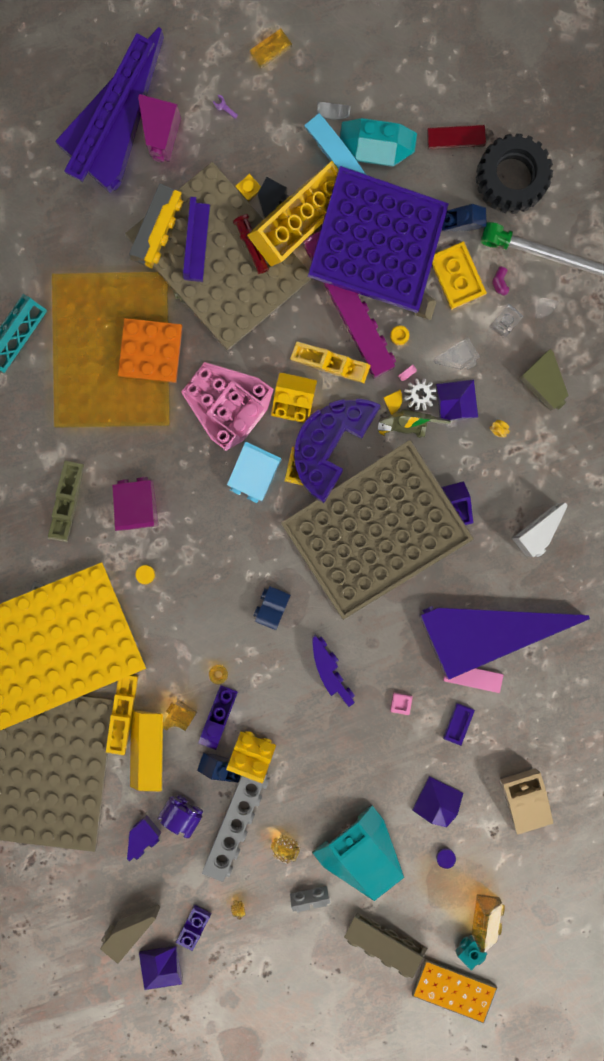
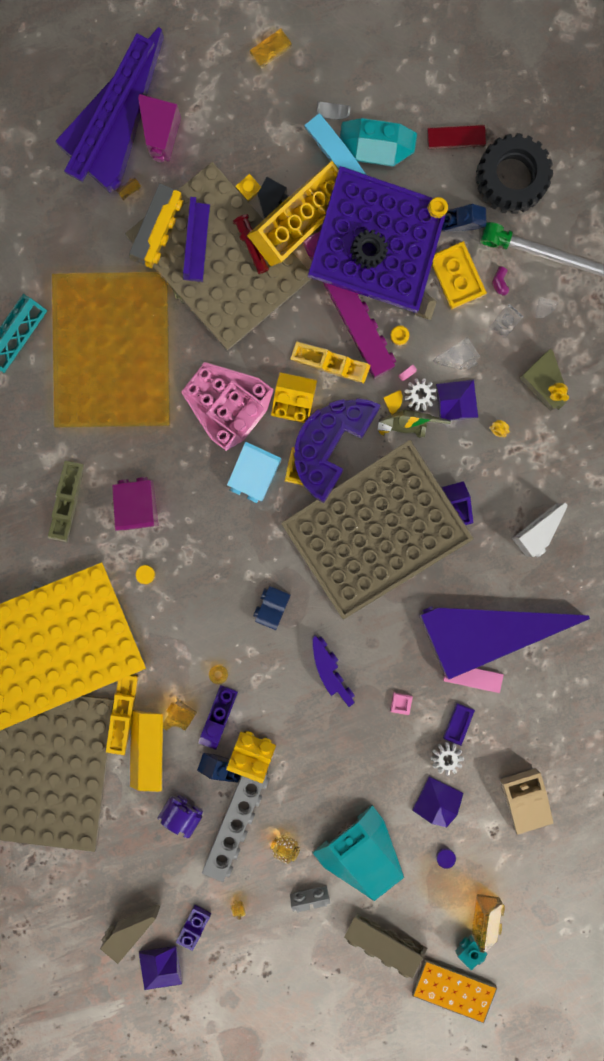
orange plate [118,318,183,383] -> none
dark purple slope [127,815,161,862] -> none
medium lavender hand [213,95,238,119] -> none
none -> clear yellow pin [116,177,142,201]
none -> black tyre [350,230,388,269]
none -> yellow tile [428,197,448,218]
none -> white gear [431,742,464,776]
none -> yellow plate [548,383,569,401]

